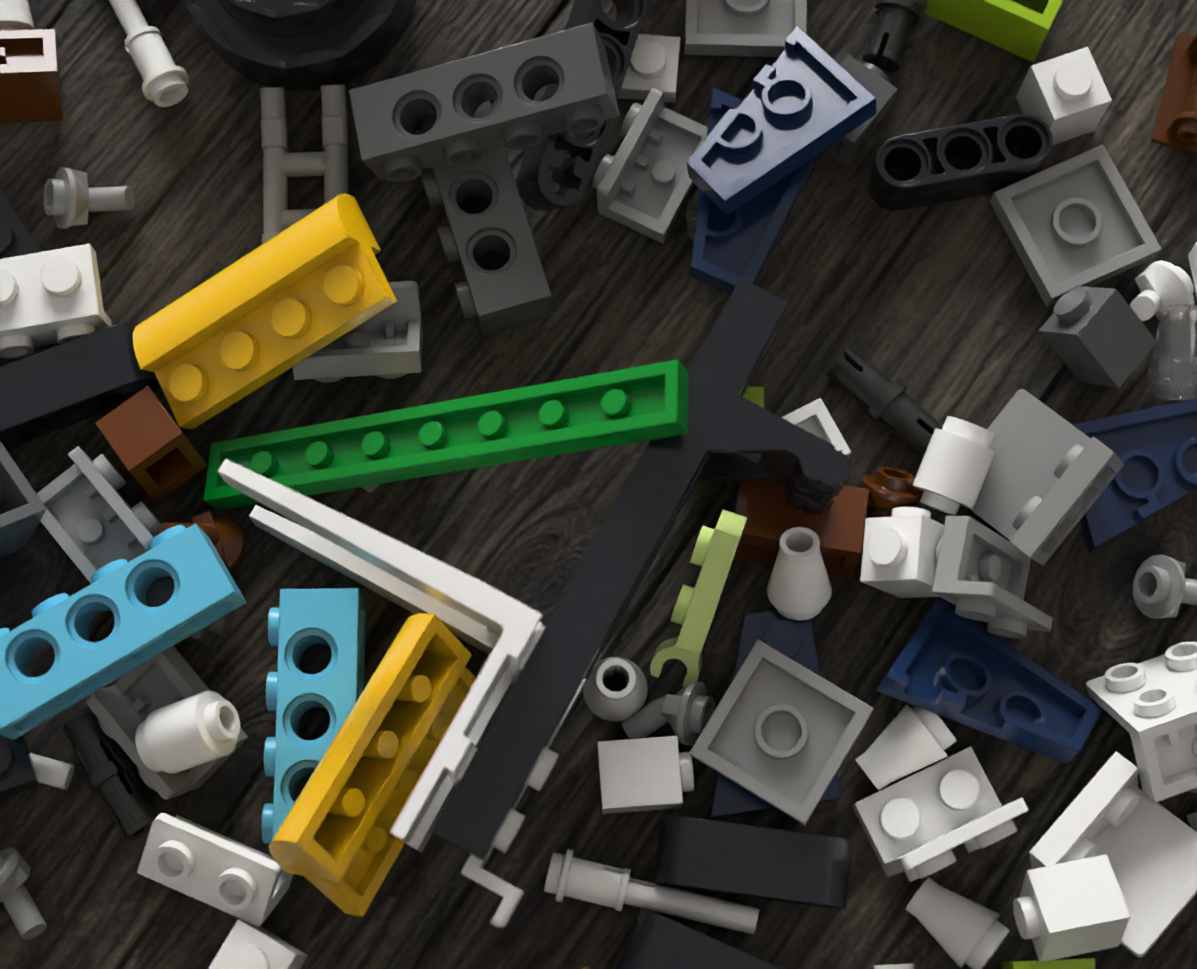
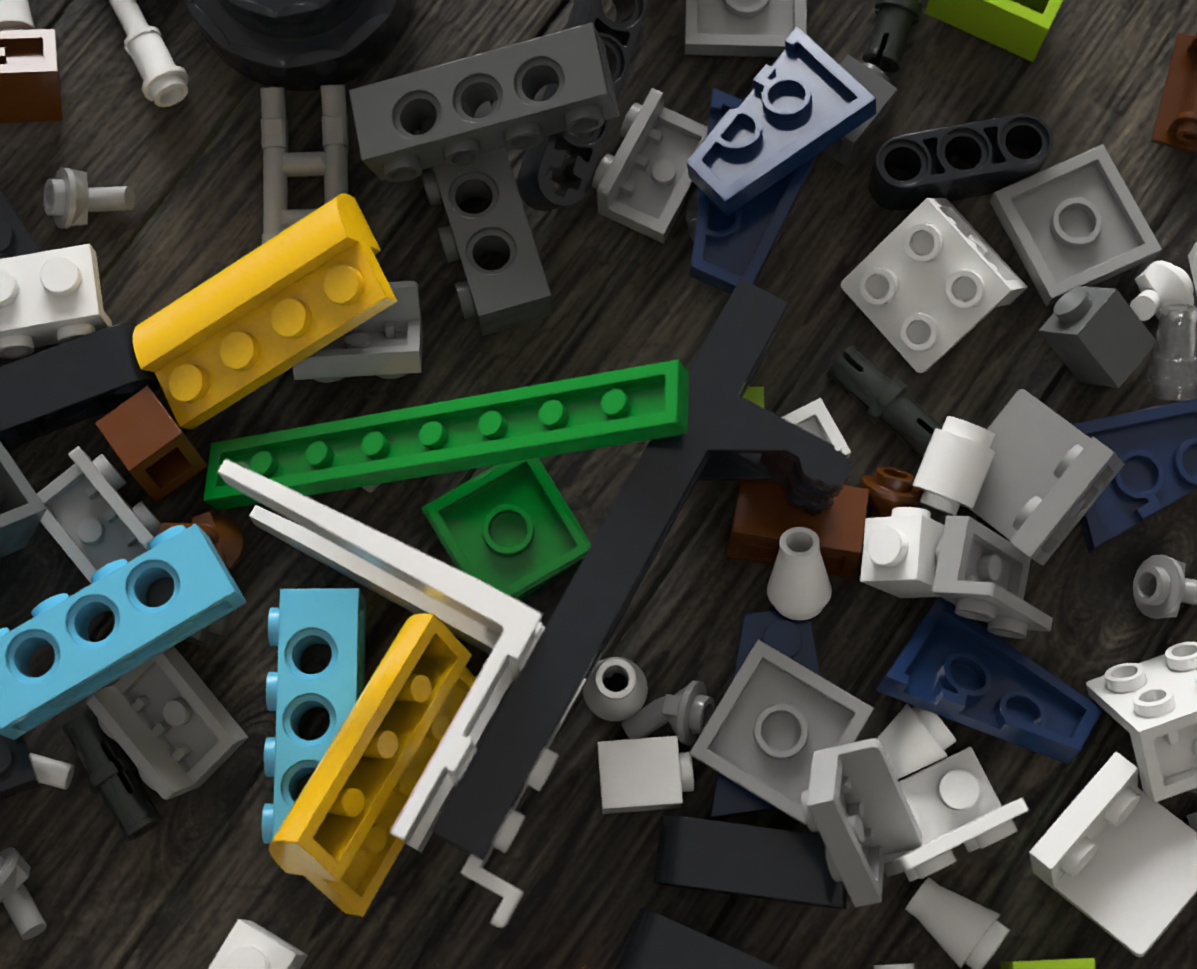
white brick [135,690,240,774] -> none
white bracket [137,813,294,927] -> none
white pin [544,849,759,935] -> none
white plate [618,34,680,103] -> none
yellowish green plate [650,509,747,687] -> none
white brick [1013,855,1130,962] -> none
white brick [1016,47,1112,145] -> none
none -> green tile [421,458,591,601]
none -> light grey bracket [801,738,922,907]
none -> white bracket [841,198,1028,373]

